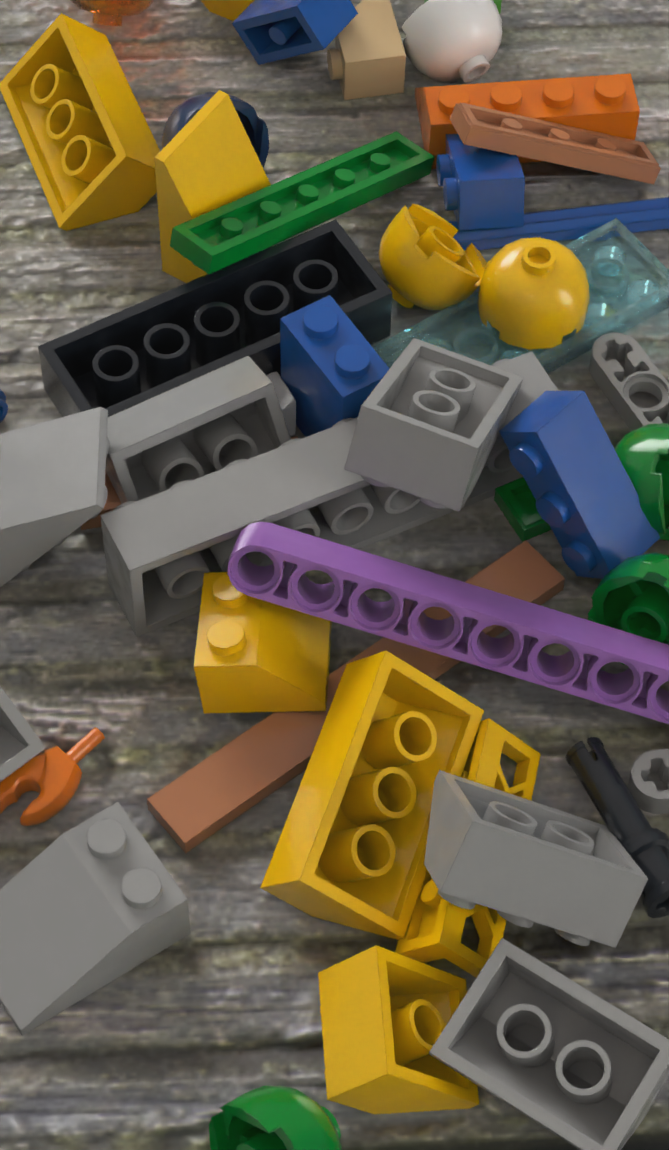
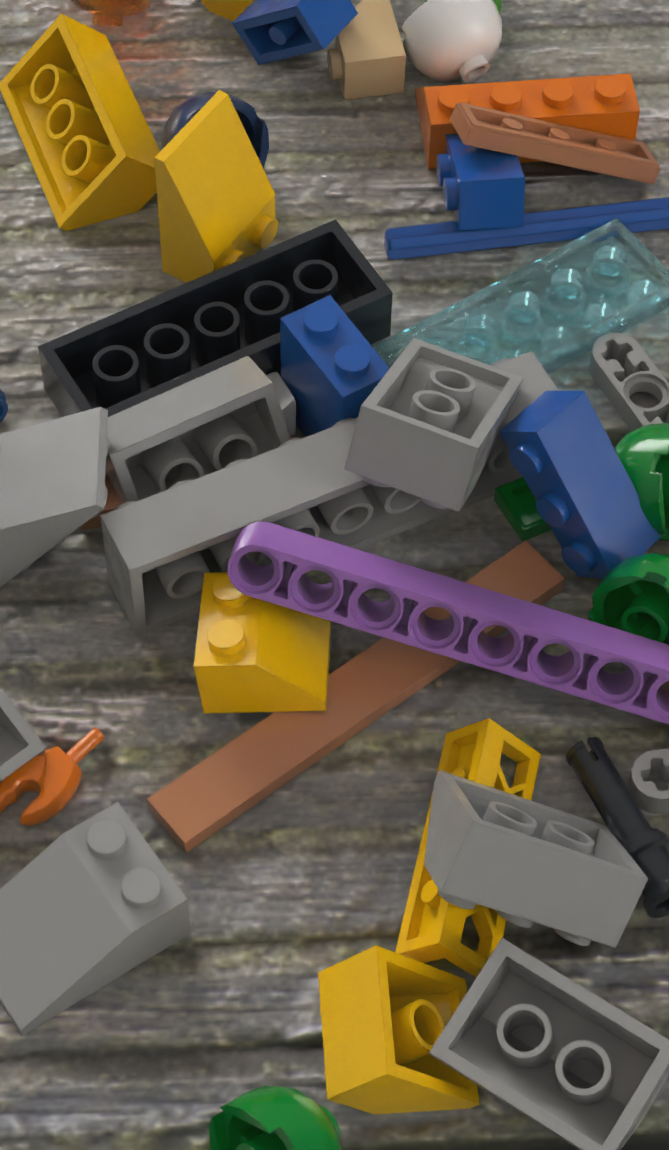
green plate [170,131,435,274] -> none
yellow slope [260,650,484,940] -> none
yellow cylinder [378,204,487,310] -> none
yellow cylinder [477,237,590,350] -> none

